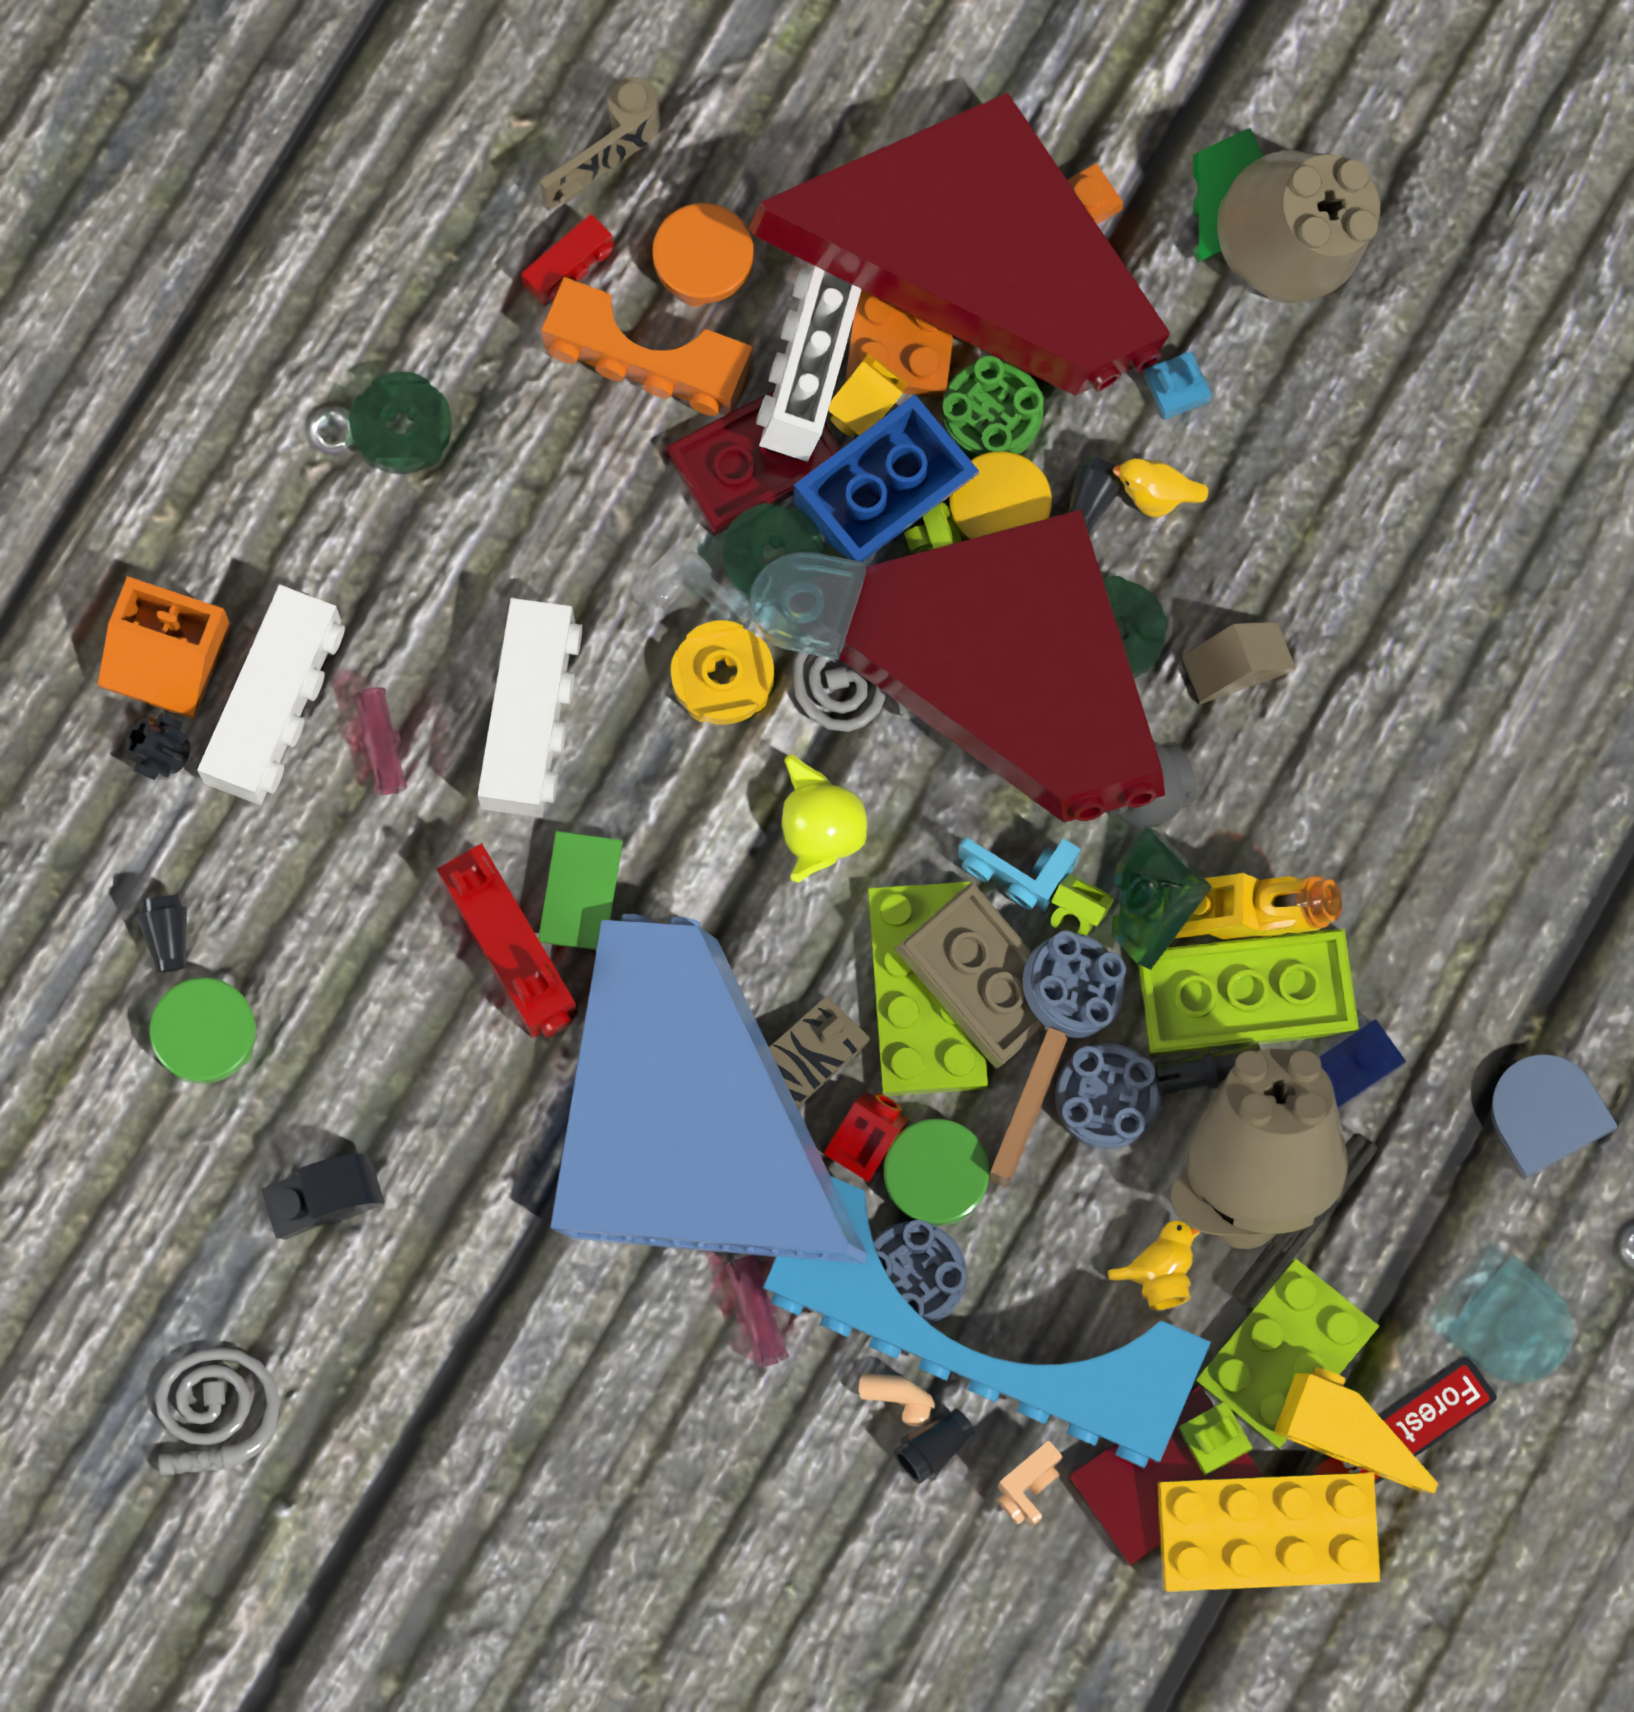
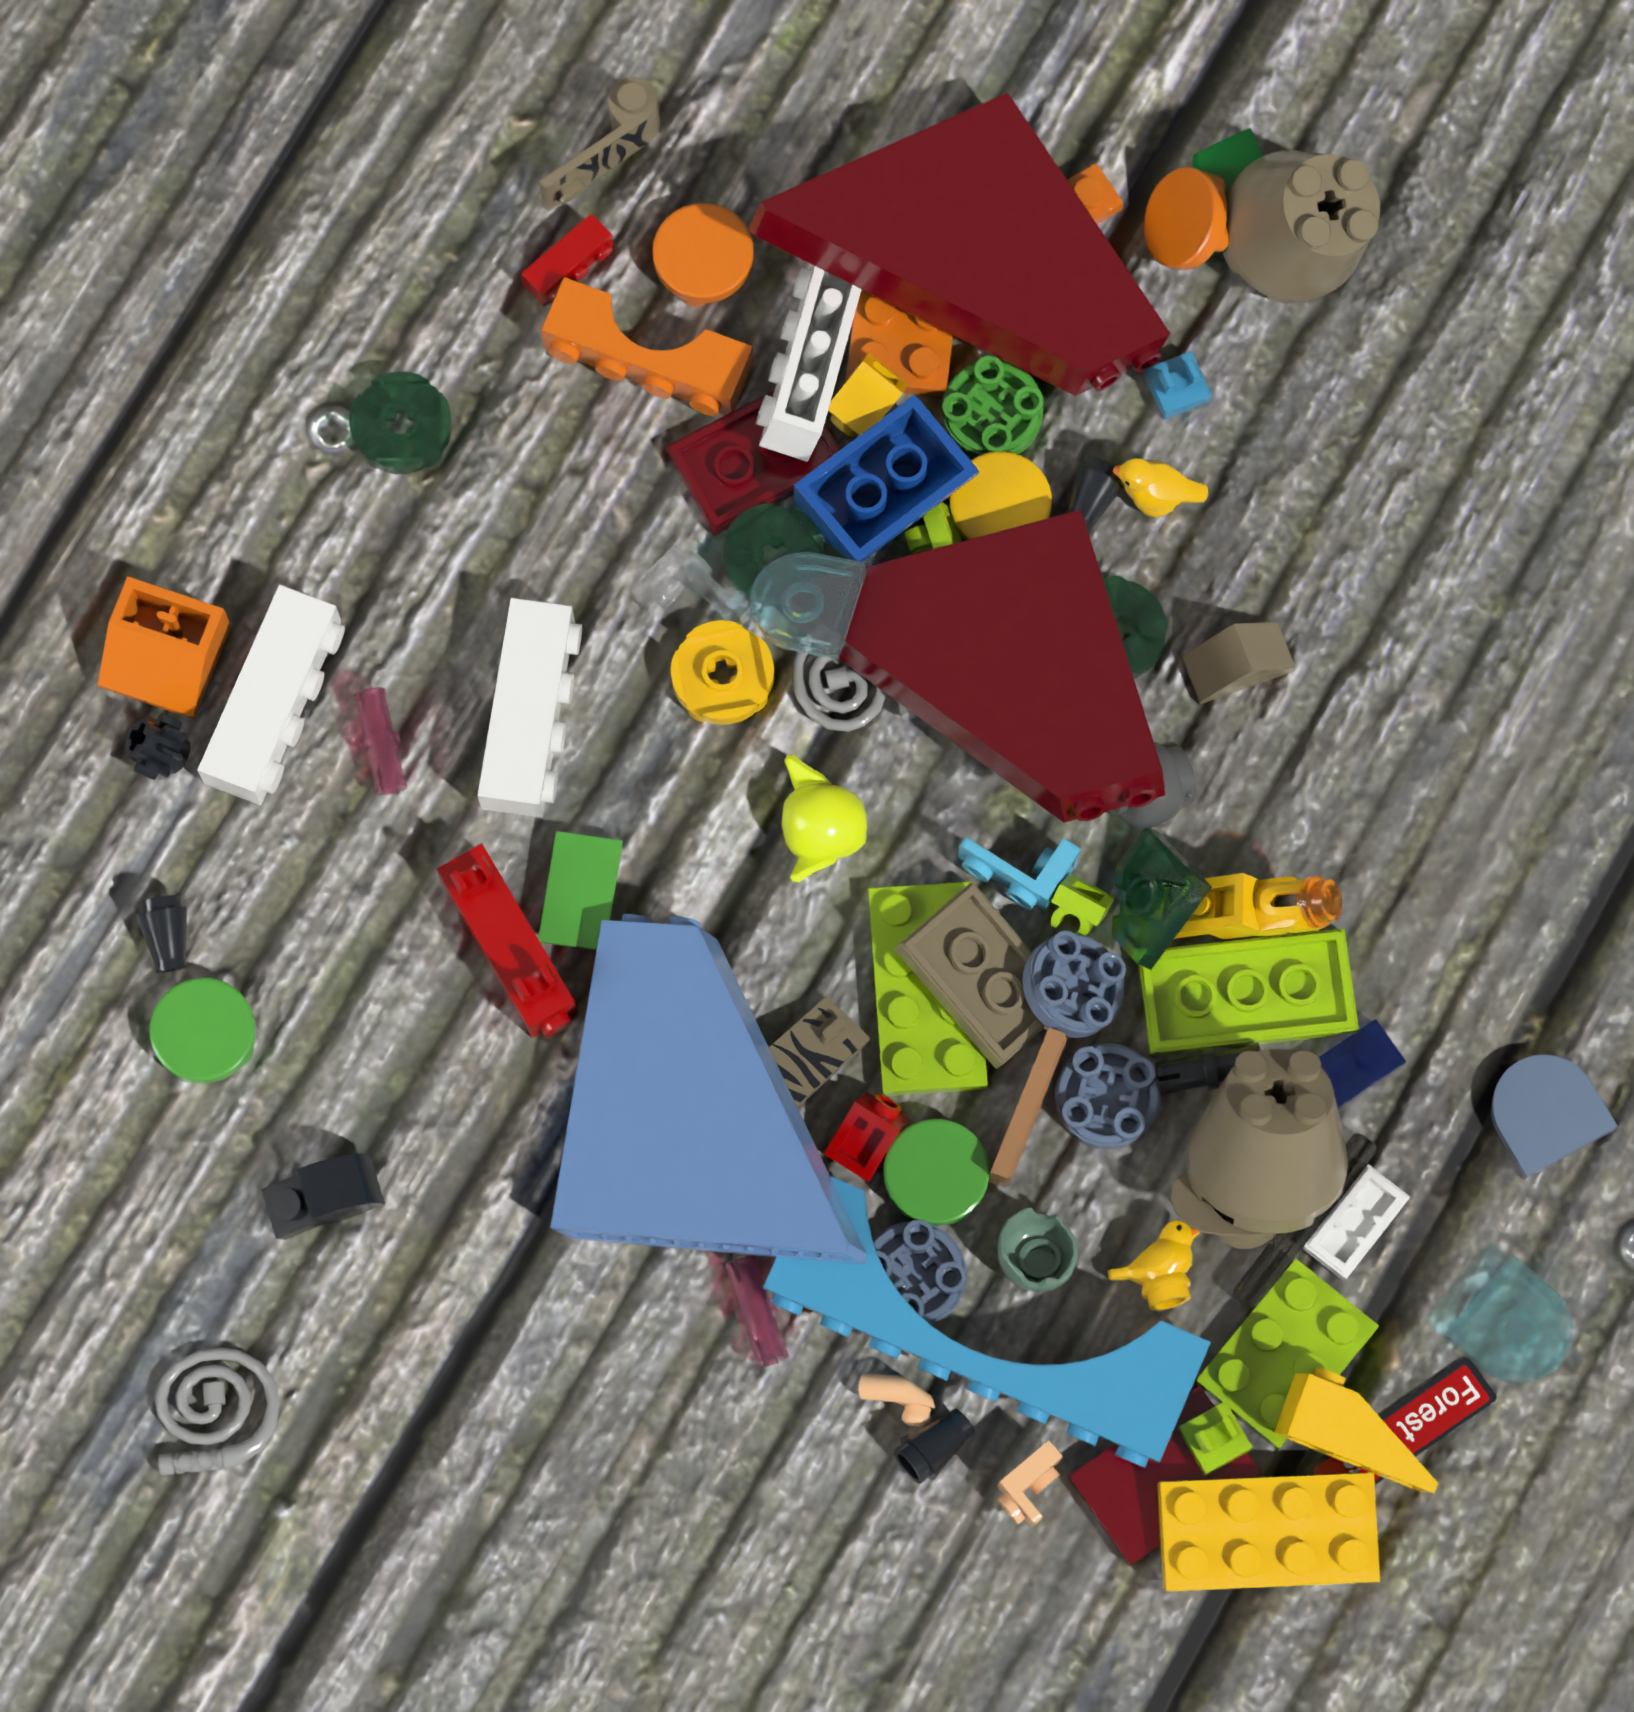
none -> sand green hair [997,1208,1079,1292]
none -> orange tile [1144,167,1229,270]
none -> white plate [1302,1164,1410,1282]

